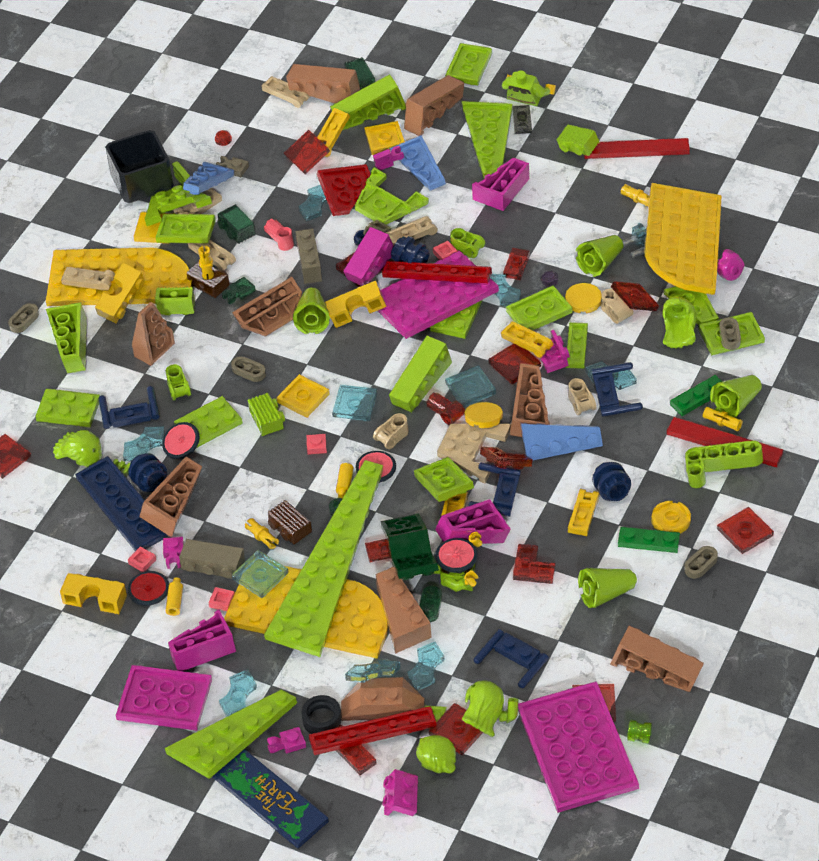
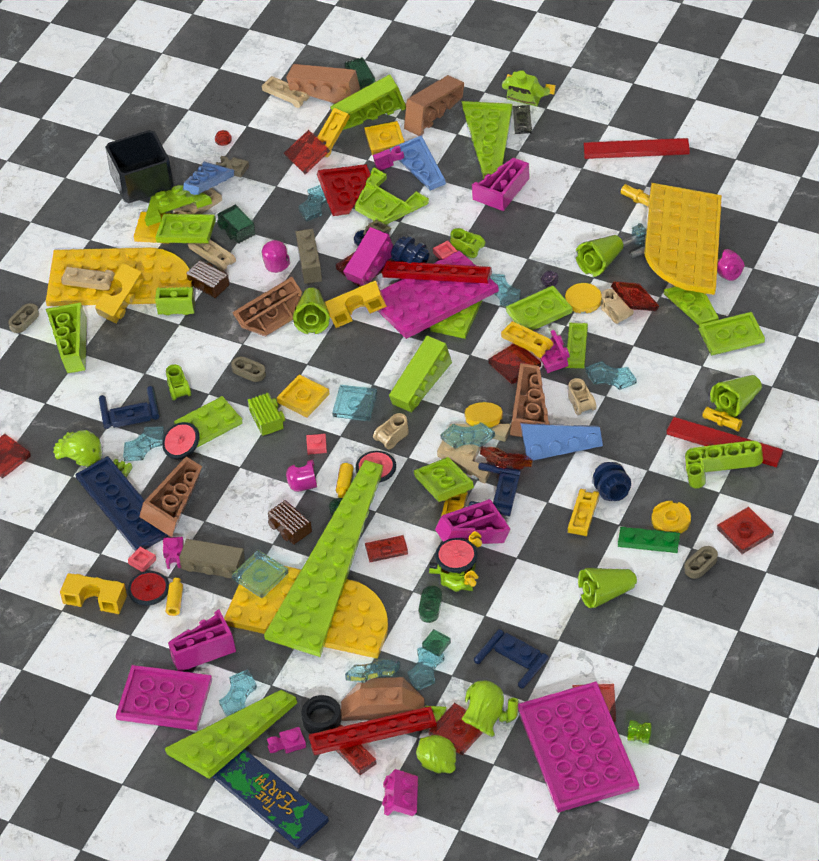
lime plate [35,389,100,427] -> none
dark blue piece [128,453,168,492] -> none
nougat wedge [132,302,175,366] -> none
lime tile [172,161,190,186] -> none
yellow pin [198,246,214,280] -> none
coral plate [208,587,235,611] -> none
clear green plate [222,277,256,304] -> none
yellow pin [245,518,279,549] -> none
coral piece [264,219,294,251] -> none
nougat wedge [375,566,432,654] -> none
dark green bracket [380,513,439,580] -> none
tan plate [386,216,438,246] -> none
clear red piece [426,392,465,426] -> none
lime plate [445,43,492,86] -> none
clear light blue tile [445,365,496,408] -> none
clear red plate [503,248,530,280] -> none
clear red plate [513,544,556,584] -> none
lime brick [556,124,599,156] -> none
dark blue plate [591,362,643,417] -> none
nougat wedge [610,626,704,692] -> none
lime piece [663,297,697,349] -> none
green plate [670,375,723,416] -> none
dark tan plate [719,317,741,350] -> none
none -> dark pink helmet [261,240,290,273]
none -> dark pink helmet [286,460,317,492]
none -> clear green plate [422,629,451,657]
none -> clear light blue tile [440,422,495,449]

